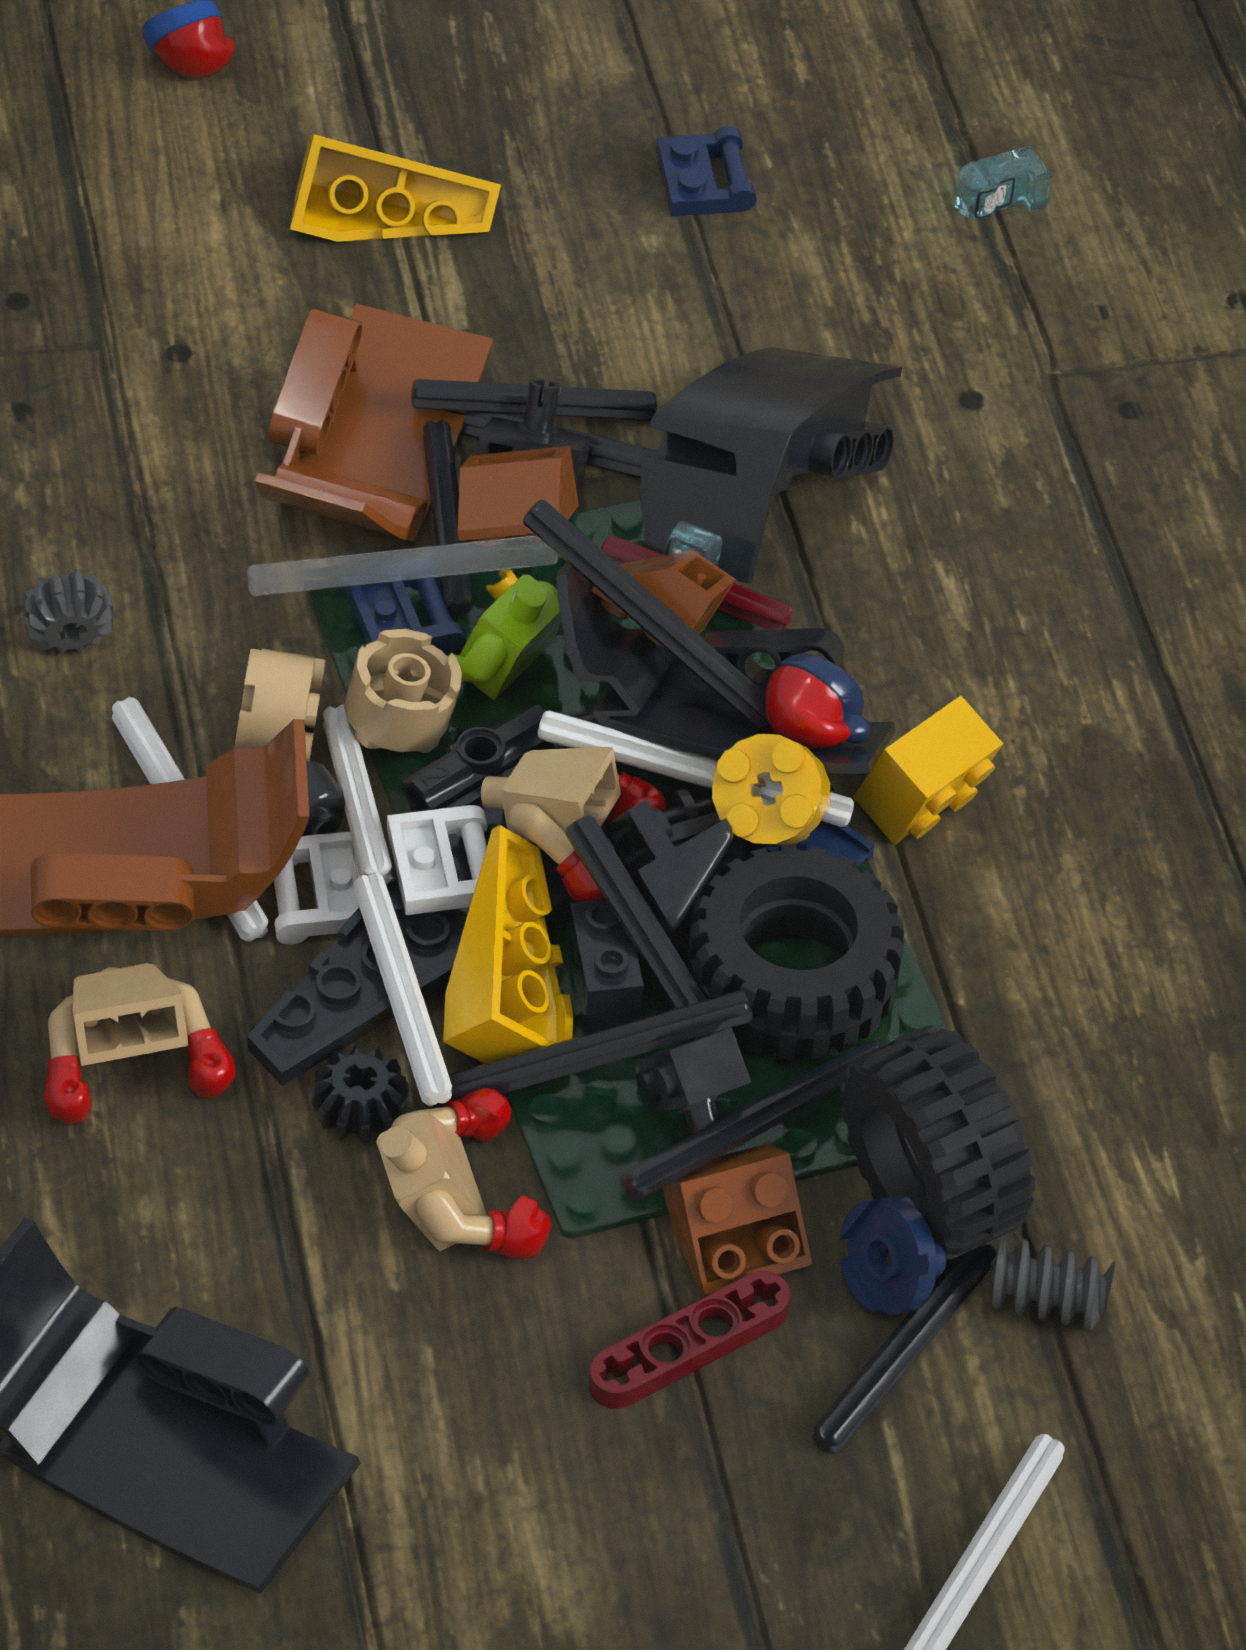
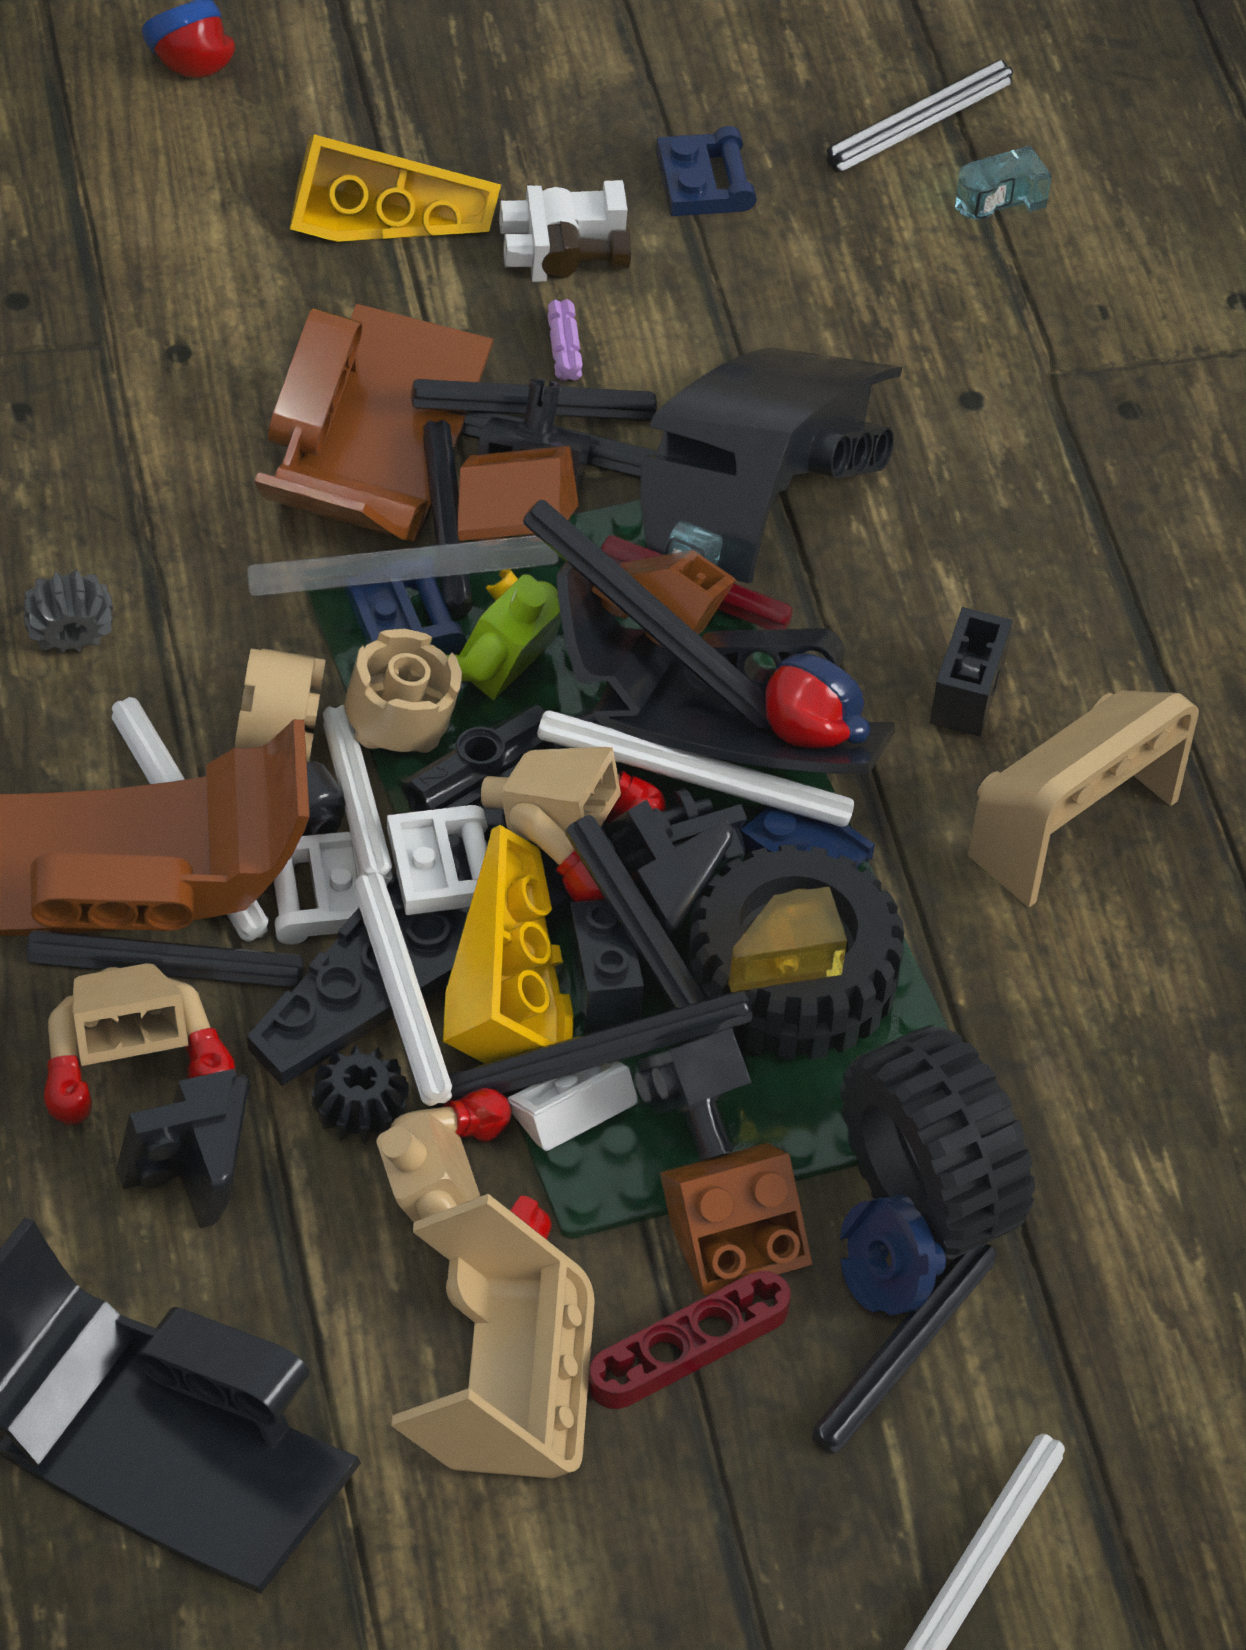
black axle [619,1040,881,1201] -> none
yellow brick [712,734,830,847] -> none
yellow brick [853,696,1003,845] -> none
dark grey piece [989,1235,1116,1332] -> none
none -> black axle [26,930,304,988]
none -> black piece [116,1069,251,1228]
none -> tan windscreen [391,1194,595,1478]
none -> white hips [499,180,631,282]
none -> white slope [508,1061,637,1151]
none -> lavender axle [547,299,583,382]
none -> clear yellow slope [729,887,847,992]
none -> axle [826,60,1013,172]
none -> black brick [930,607,1013,737]
none -> tan windscreen [968,690,1199,908]

